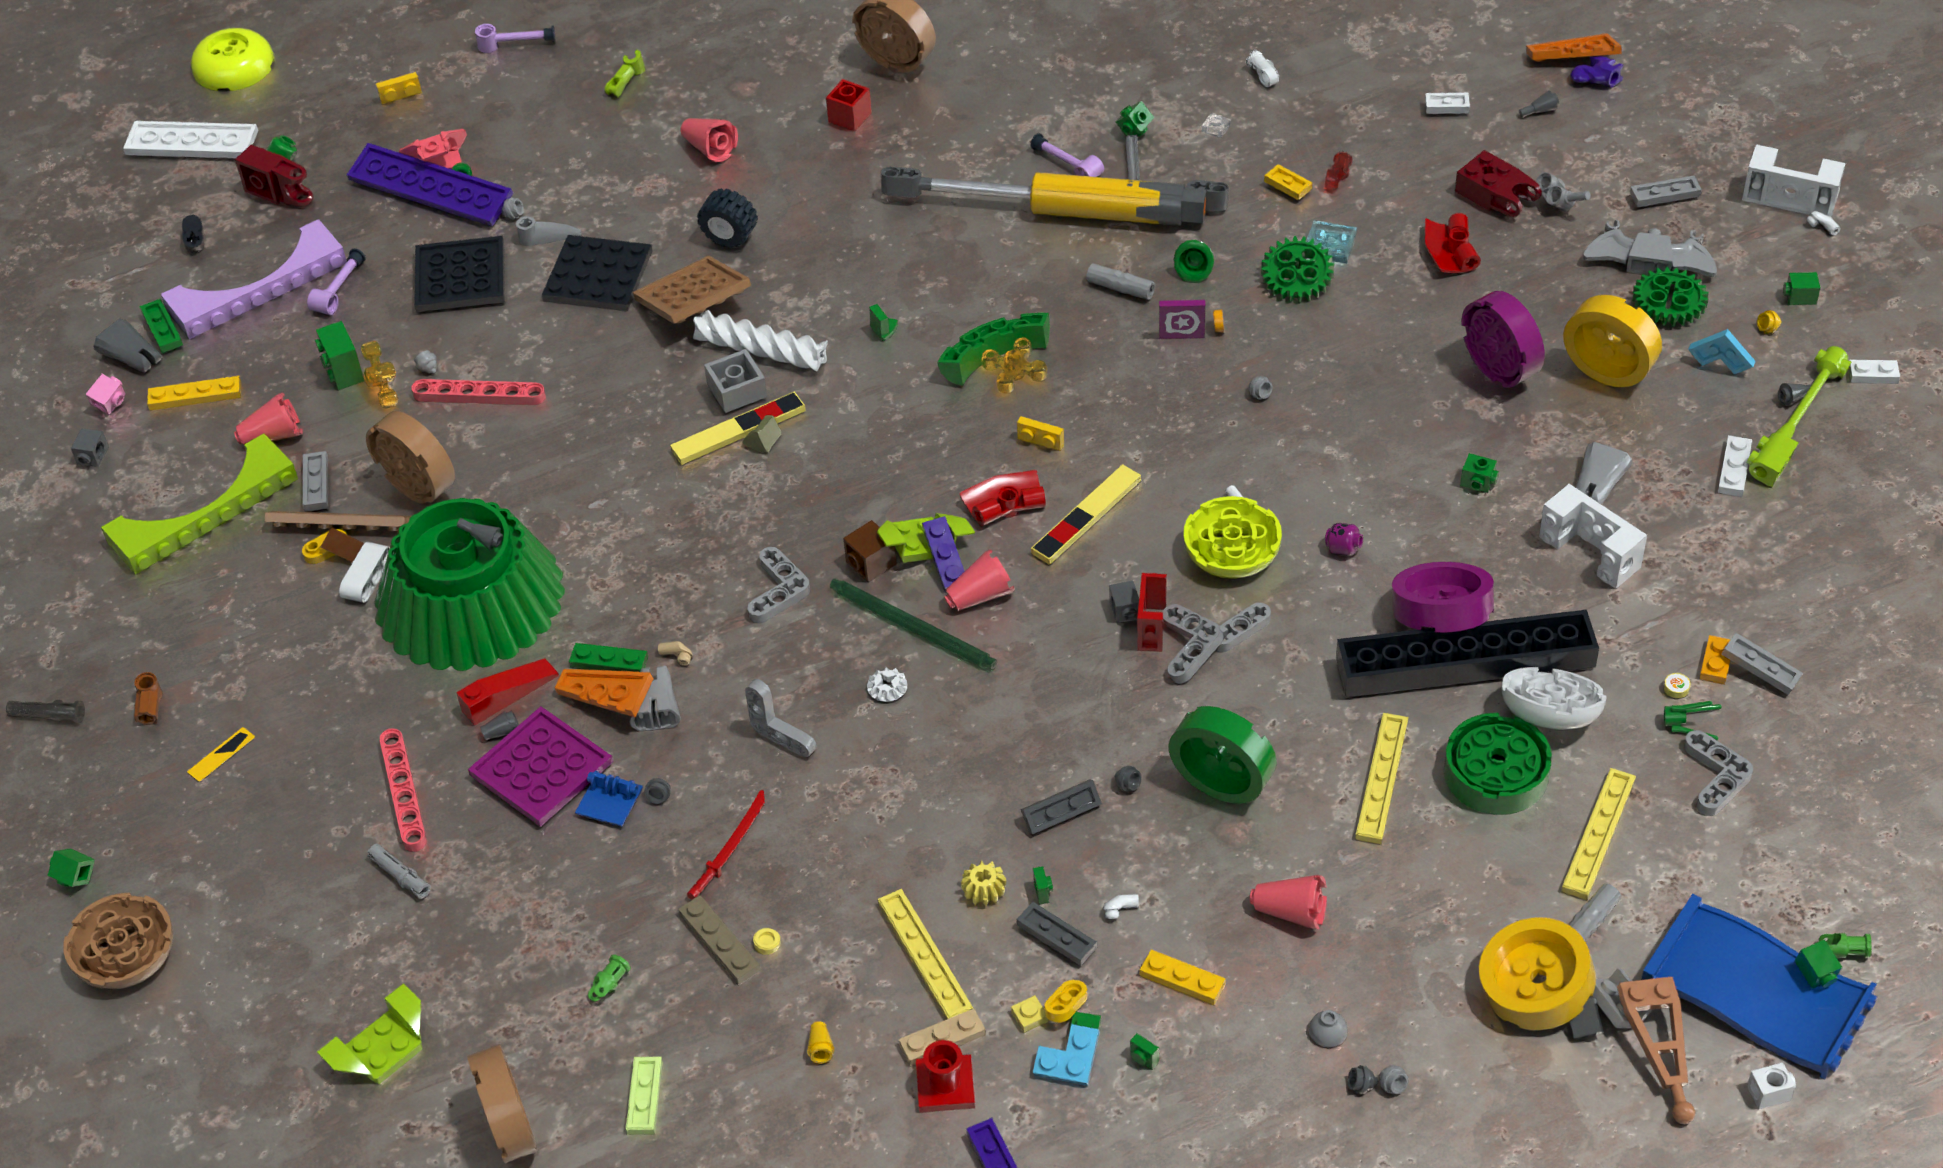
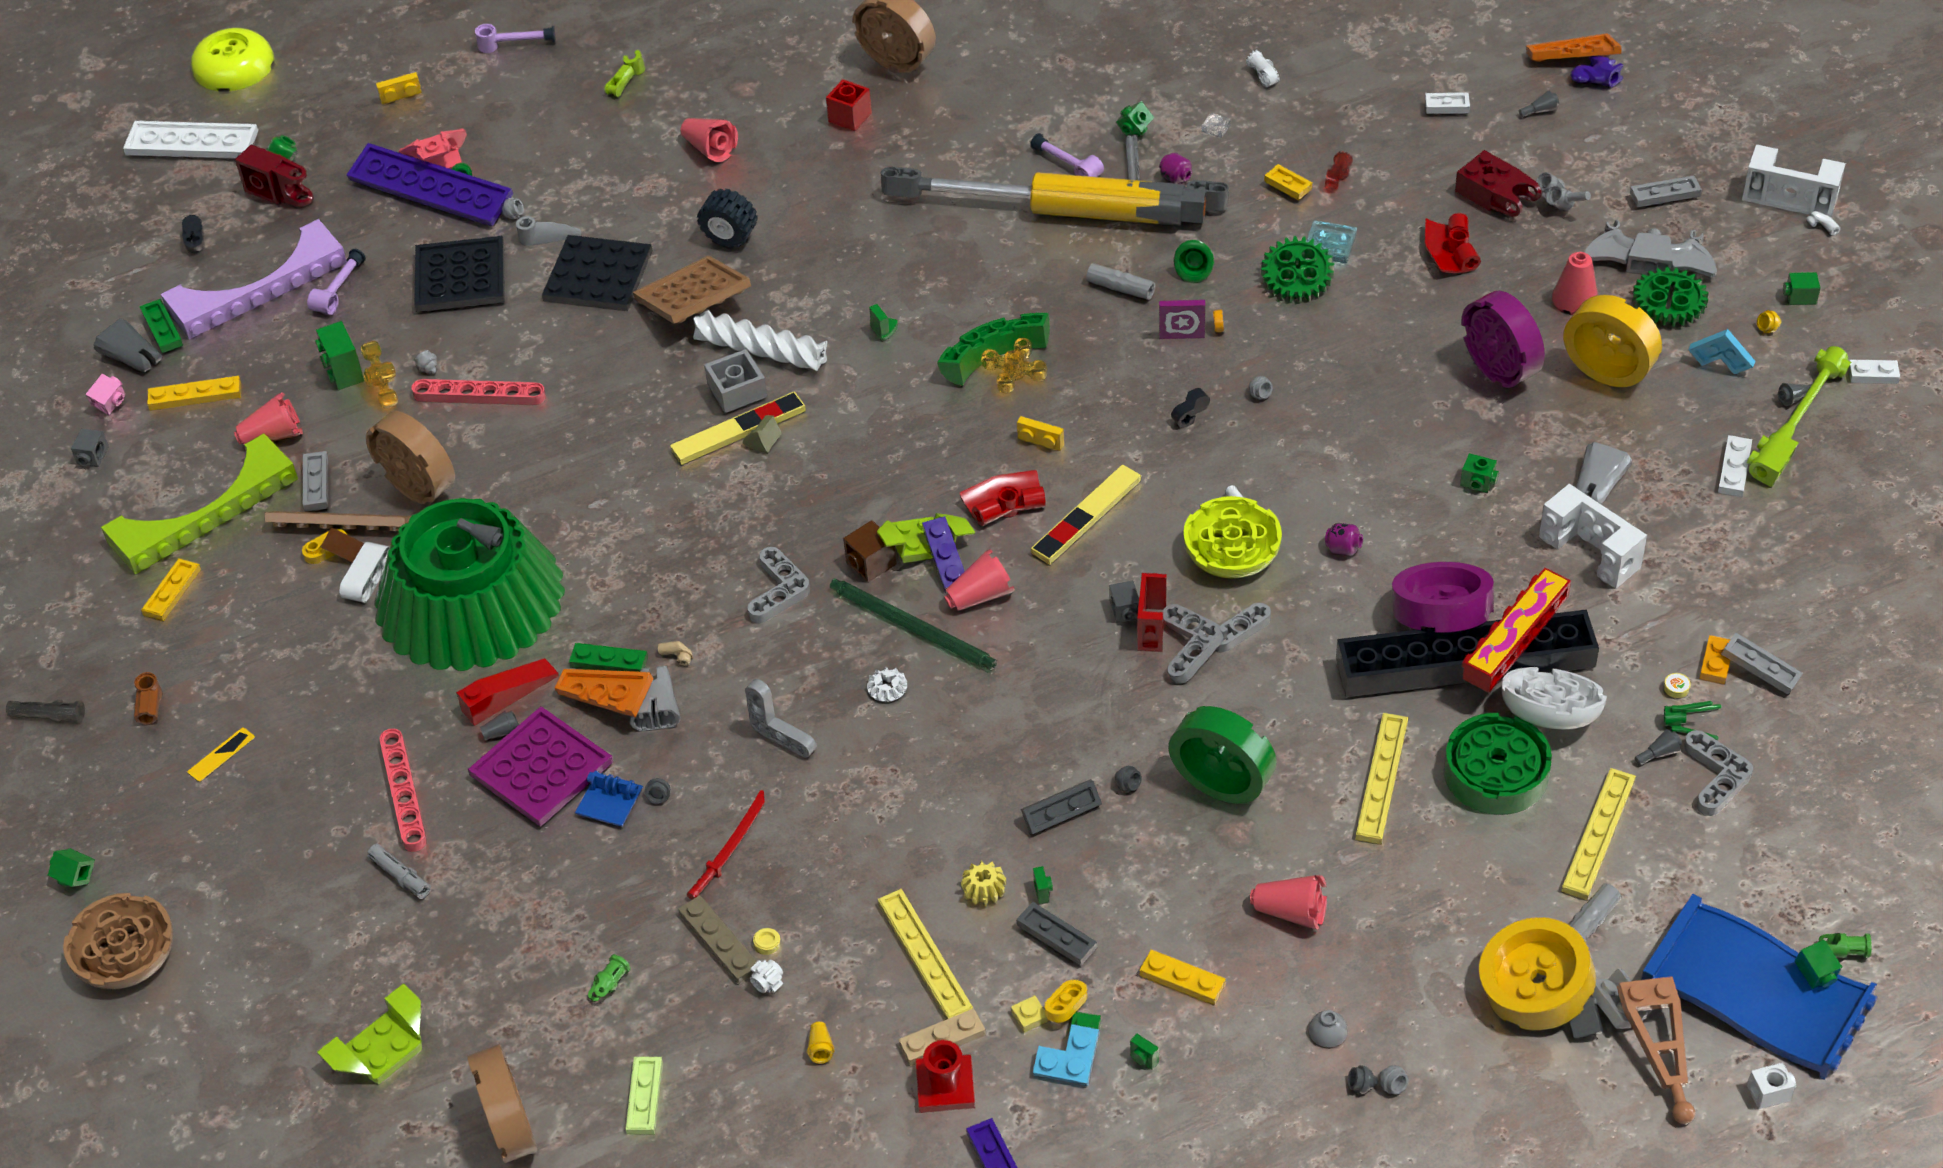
white arm [1103,894,1139,919] -> none
none -> yellow tile [141,558,201,621]
none -> white gear [750,960,783,993]
none -> magenta head [1159,153,1192,184]
none -> black piece [1171,388,1210,428]
none -> brick [1462,568,1571,693]
none -> coral cone [1552,252,1598,315]
none -> dark grey cone [1635,729,1682,766]

